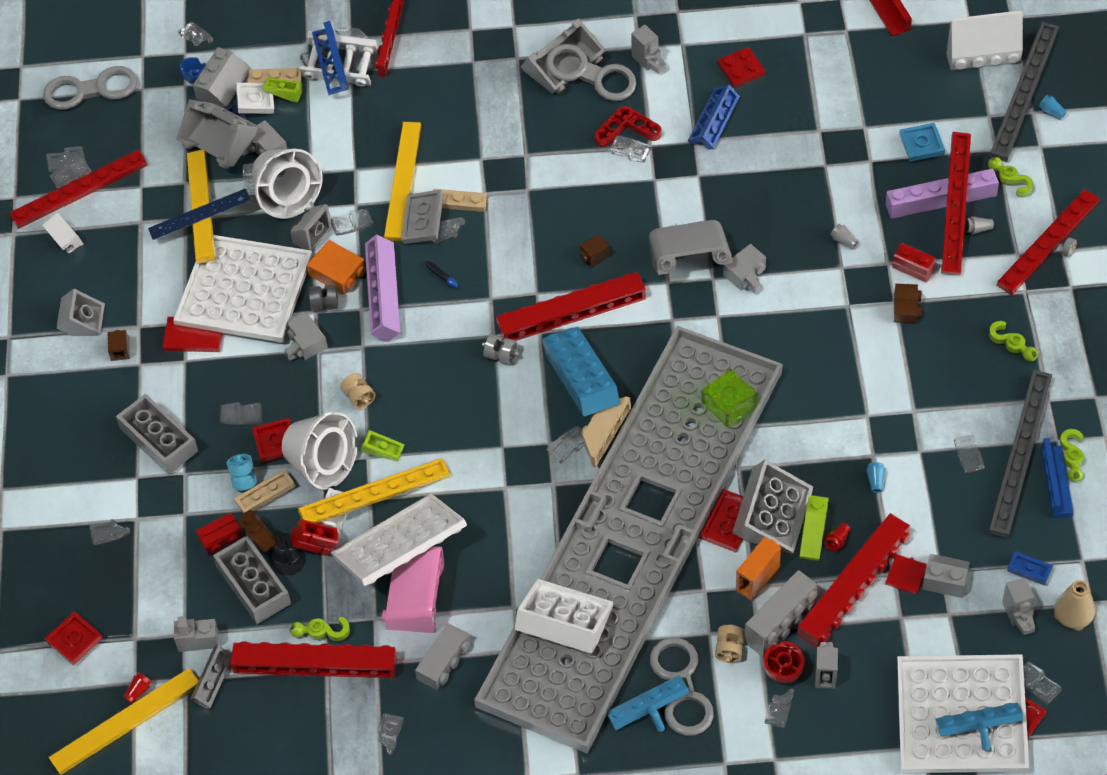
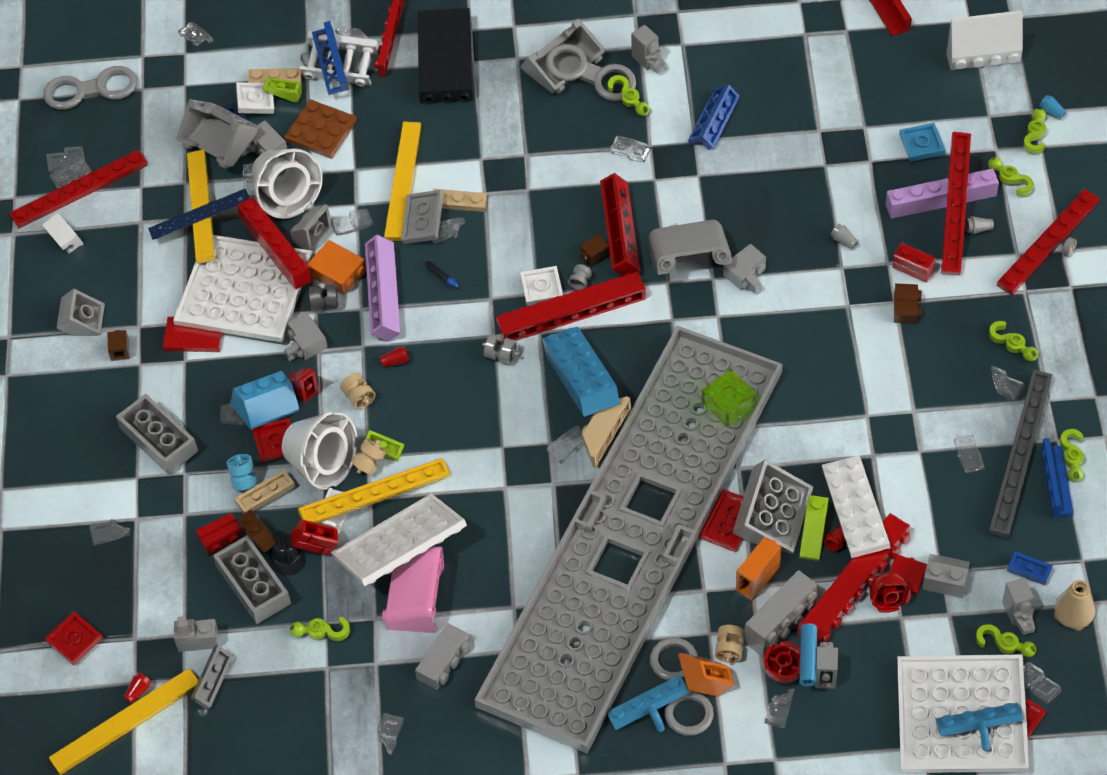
blue hair [180,57,206,83] -> none
light grey slope [193,47,251,107] -> none
red brick [231,641,397,678] -> none
white slope [514,579,614,654] -> none
red beam [595,106,661,147] -> none
red plate [717,47,765,88] -> none
dark azure cone [866,462,886,493] -> none
dark grey plate [990,22,1059,162] -> none
none -> dark azure slope [230,371,299,429]
none -> red brick [237,197,311,290]
none -> dark orange plate [284,99,357,159]
none -> red slope [288,368,319,403]
none -> tan wheel [351,438,387,475]
none -> red cone [380,346,410,367]
none -> black brick [418,8,473,103]
none -> white plate [520,266,563,306]
none -> light grey wheel [568,264,592,290]
none -> red brick [600,173,640,276]
none -> lime piece [608,75,650,116]
none -> orange slope [678,653,734,696]
none -> dark azure piece [799,624,817,687]
none -> white plate [822,455,890,558]
none -> red cylinder [869,572,911,613]
none -> lime piece [976,624,1036,658]
none -> clear slope [991,366,1024,401]
none -> lime piece [1023,109,1046,154]

